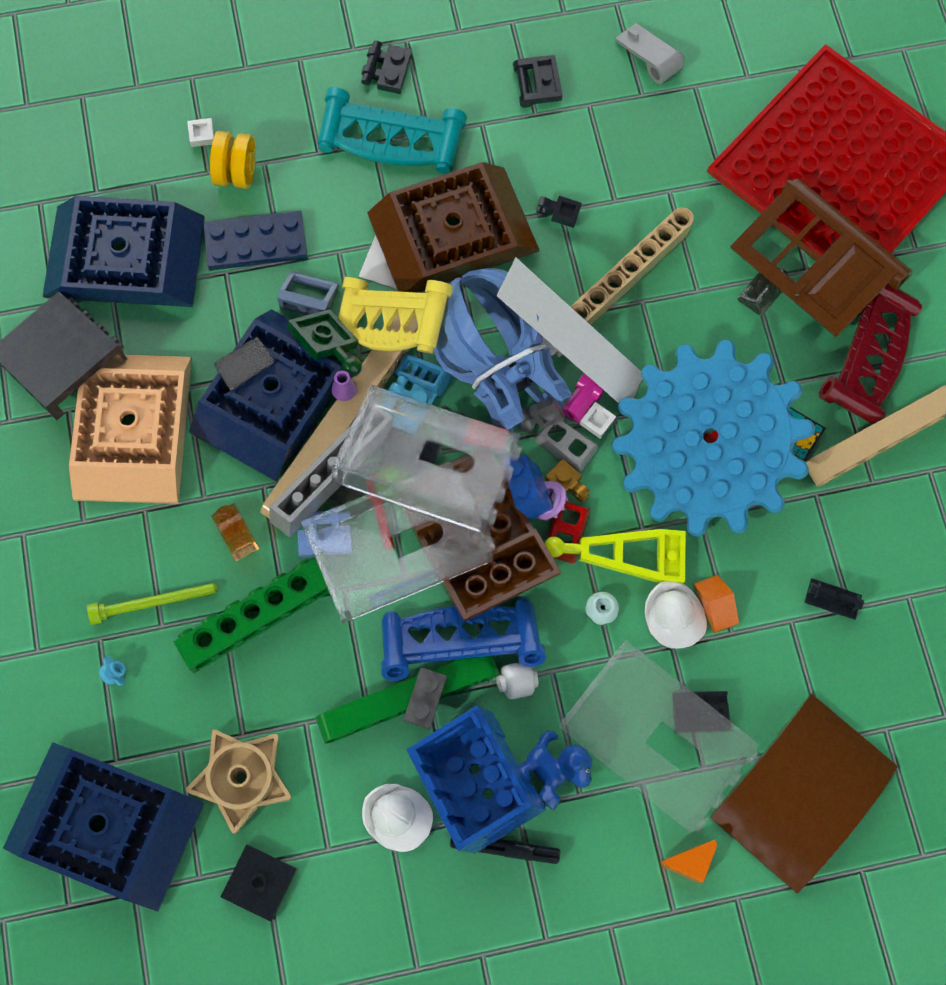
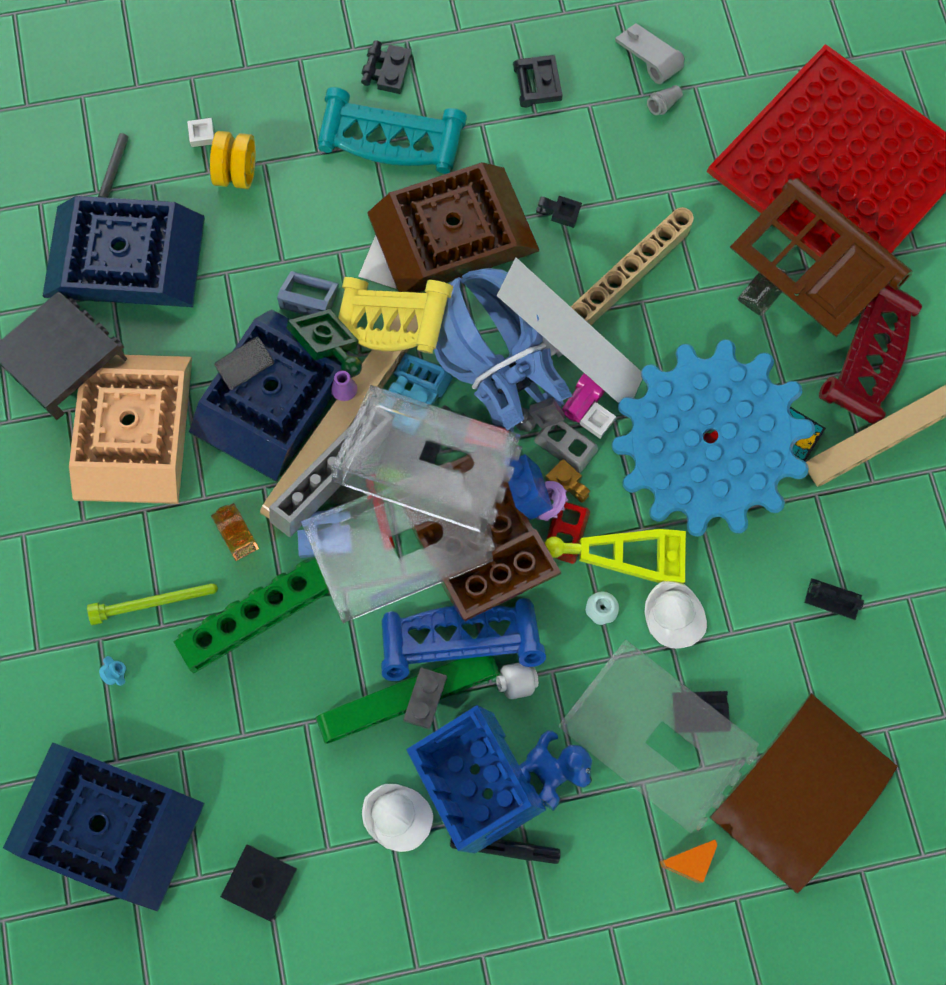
tan plate [186,729,292,834] -> none
dark blue plate [204,211,308,271] -> none
orange slope [693,575,739,633] -> none
none -> dark grey bar [98,133,129,198]
none -> light grey cone [647,85,683,115]

